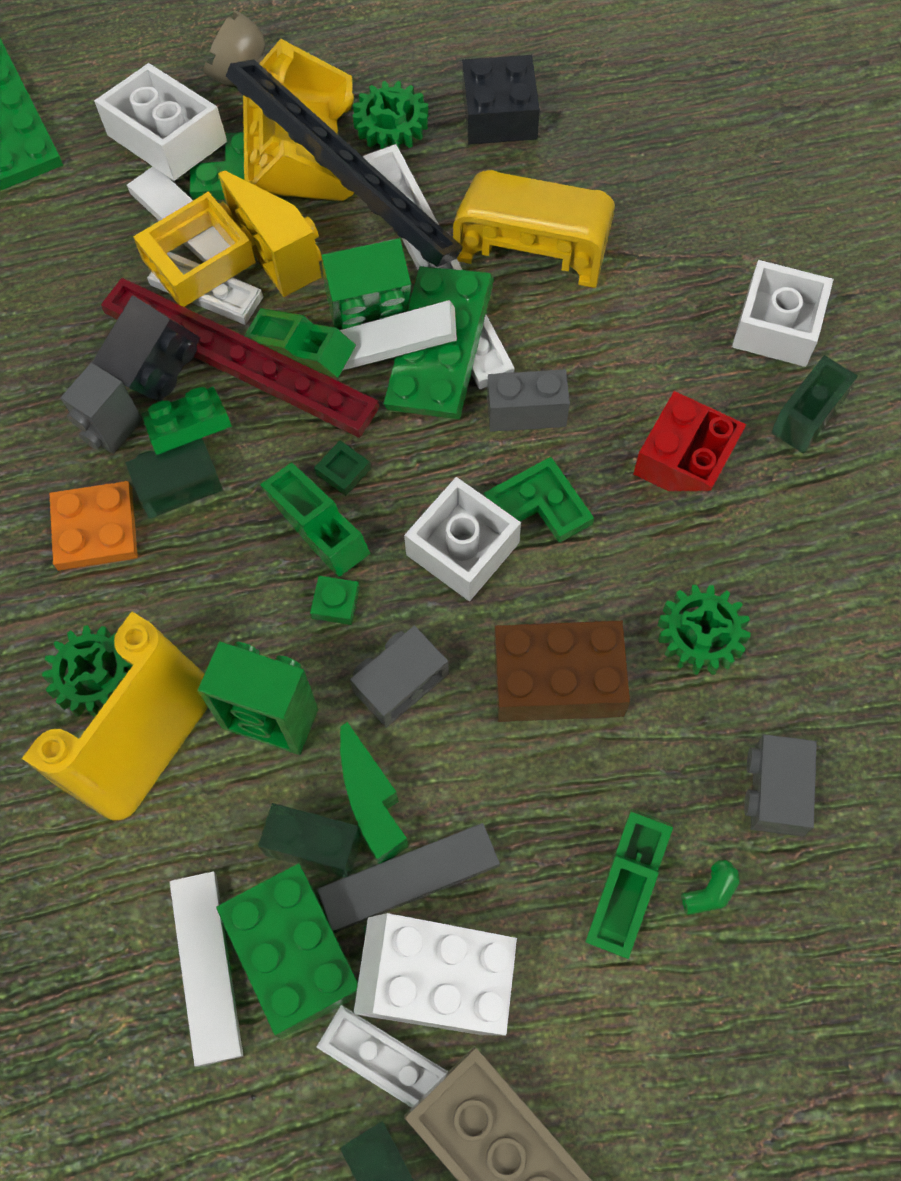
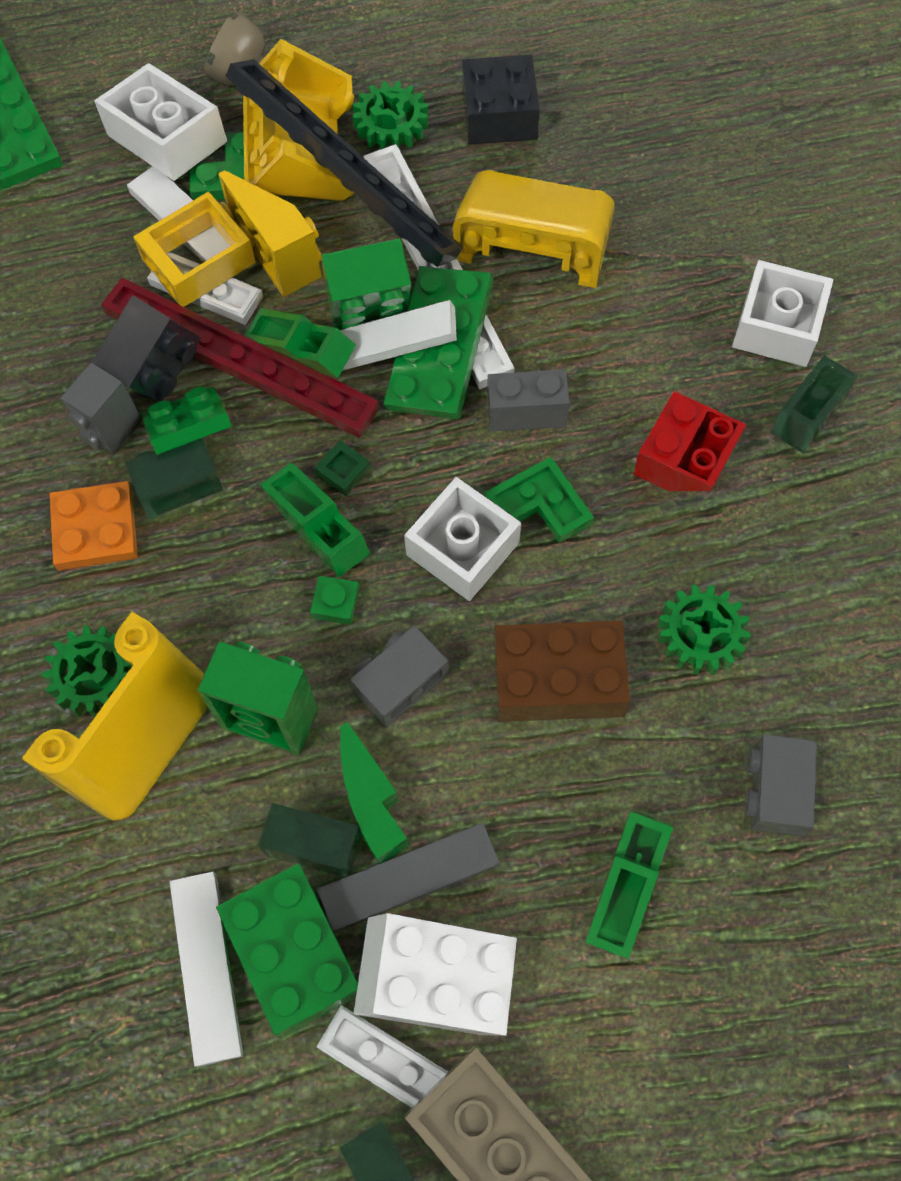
green arm [681,860,740,915] -> none

